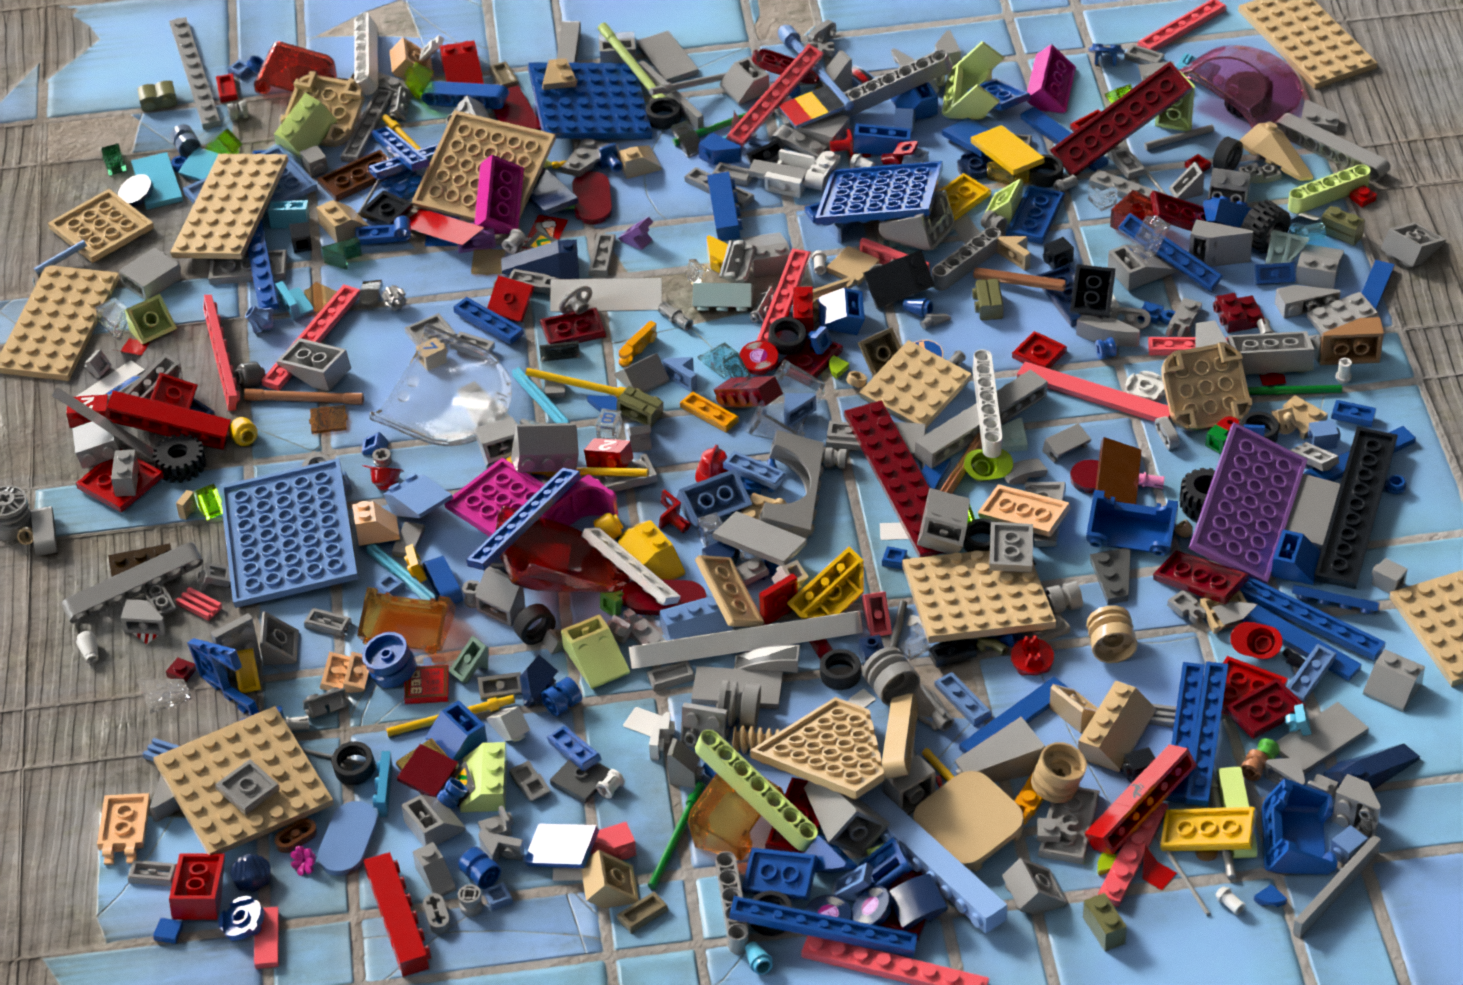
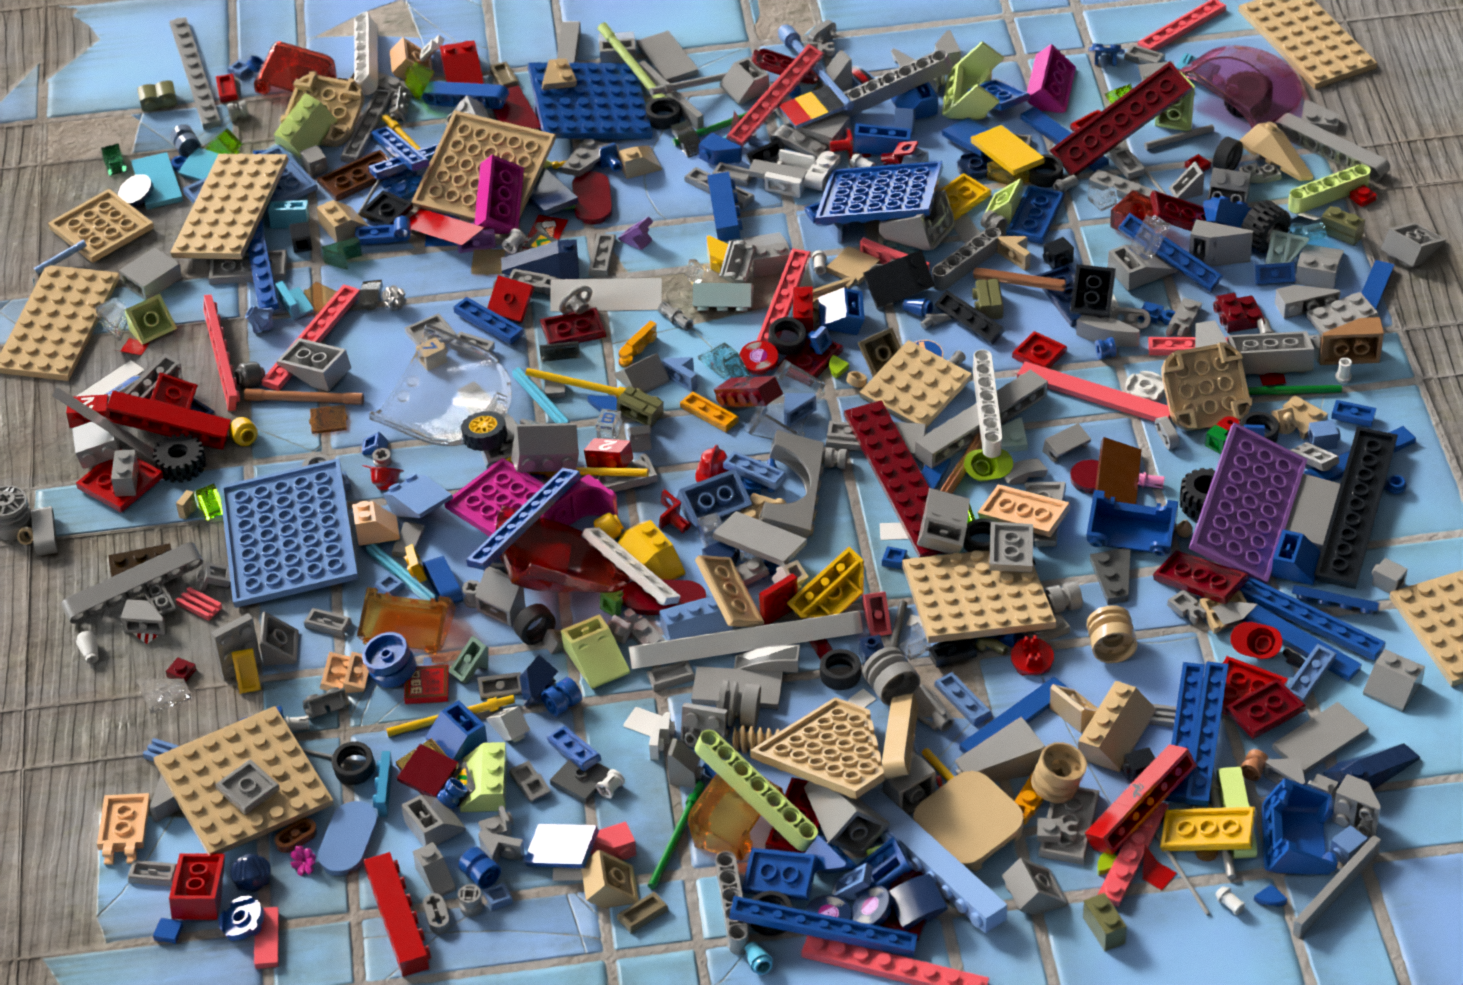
light grey tile [84,350,112,378] -> none
blue wing [187,638,259,716] -> none
light grey hinge [750,286,775,323] -> none
bright green wheel [1257,738,1280,759] -> none
medium azure tile [1285,704,1312,736] -> none
none -> black wheel [461,411,508,451]
none -> black plate [934,290,1005,345]

